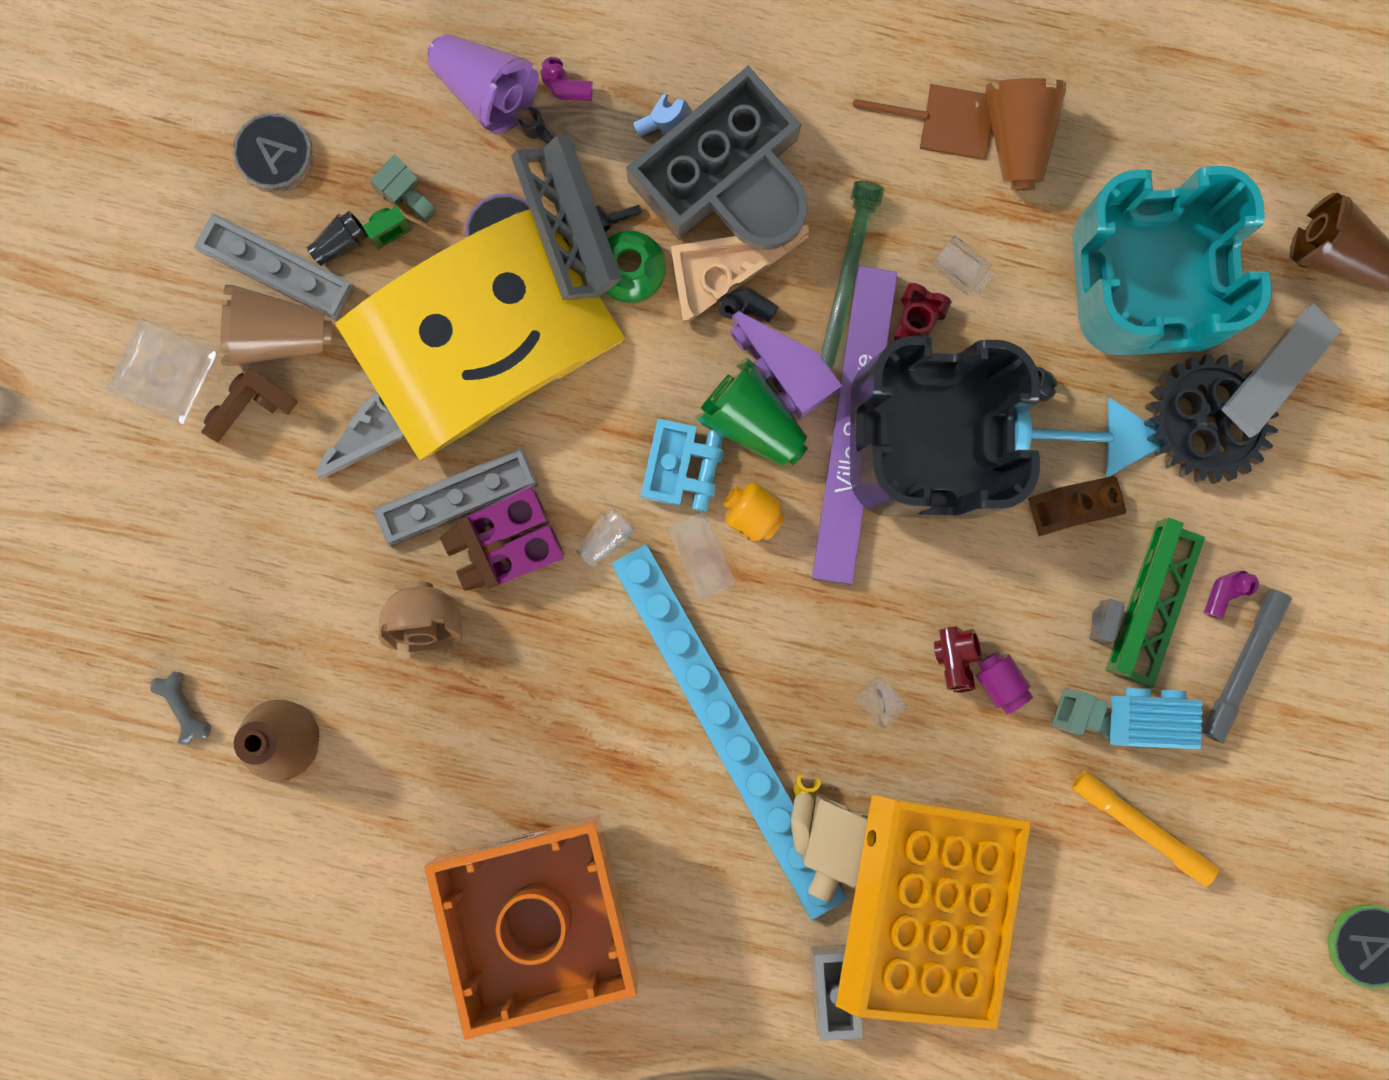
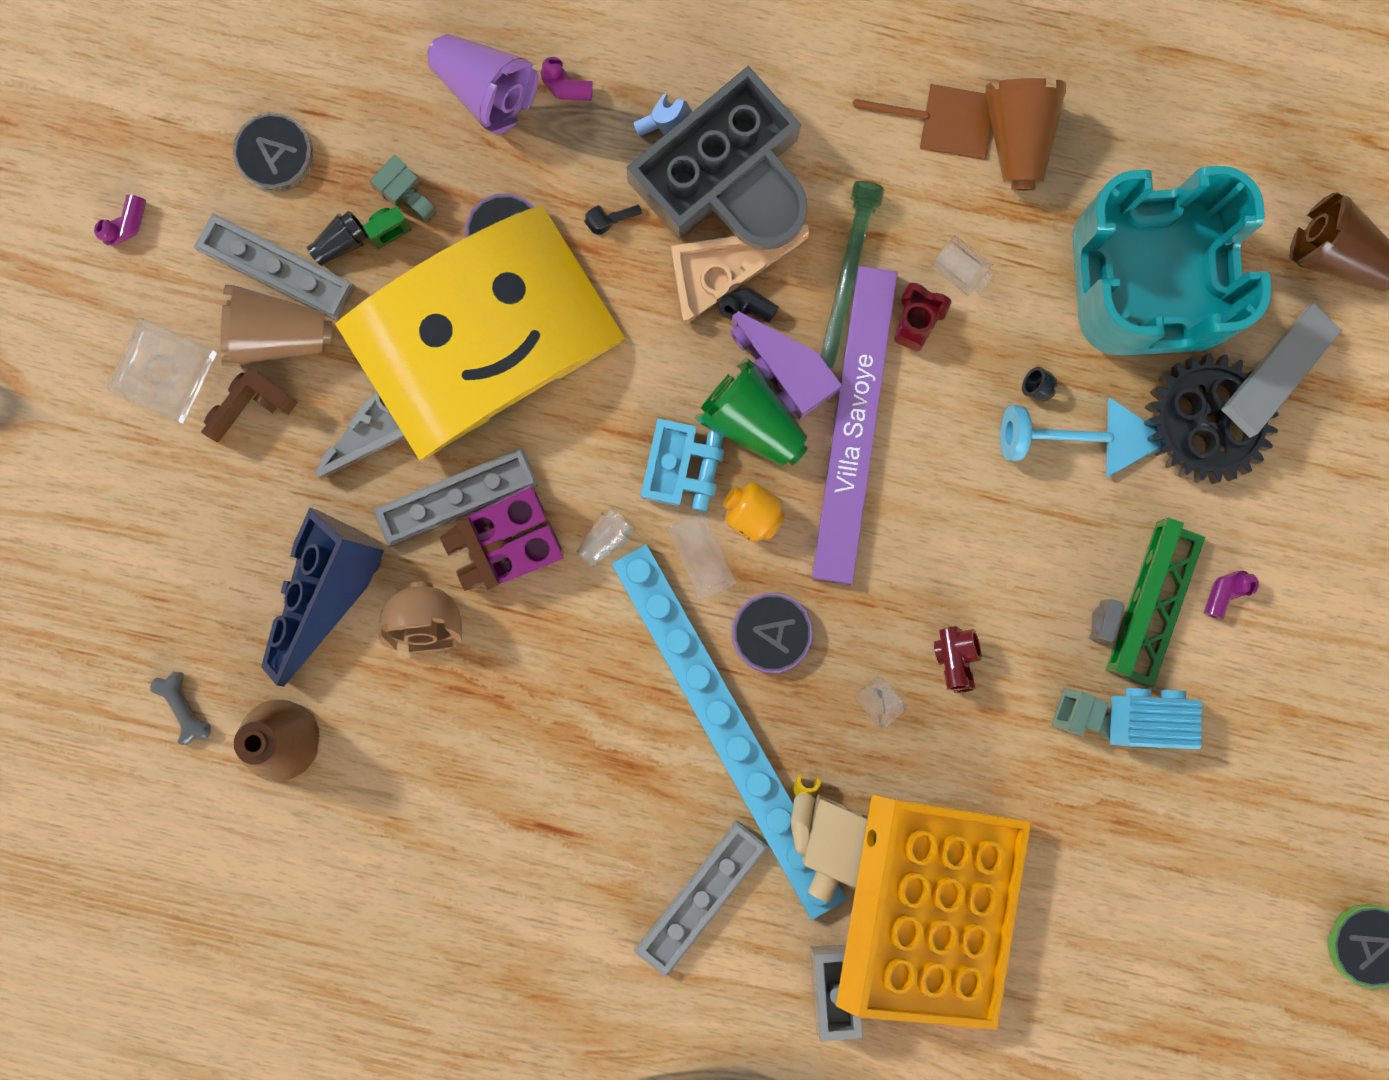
orange brick [424,815,639,1040] -> none
dark grey fence [511,135,622,300] -> none
black hand [518,107,554,144] -> none
green piece [605,231,666,304] -> none
black piece [850,336,1040,519] -> none
magenta brick [975,651,1033,715] -> none
reddish brown bracket [1028,476,1126,537] -> none
light orange piece [1071,770,1219,887] -> none
dark grey piece [1201,589,1292,744] -> none
none -> magenta arm [94,194,146,246]
none -> dark blue wedge [261,507,384,687]
none -> light grey tile [634,821,768,977]
none -> black tile [732,593,812,673]

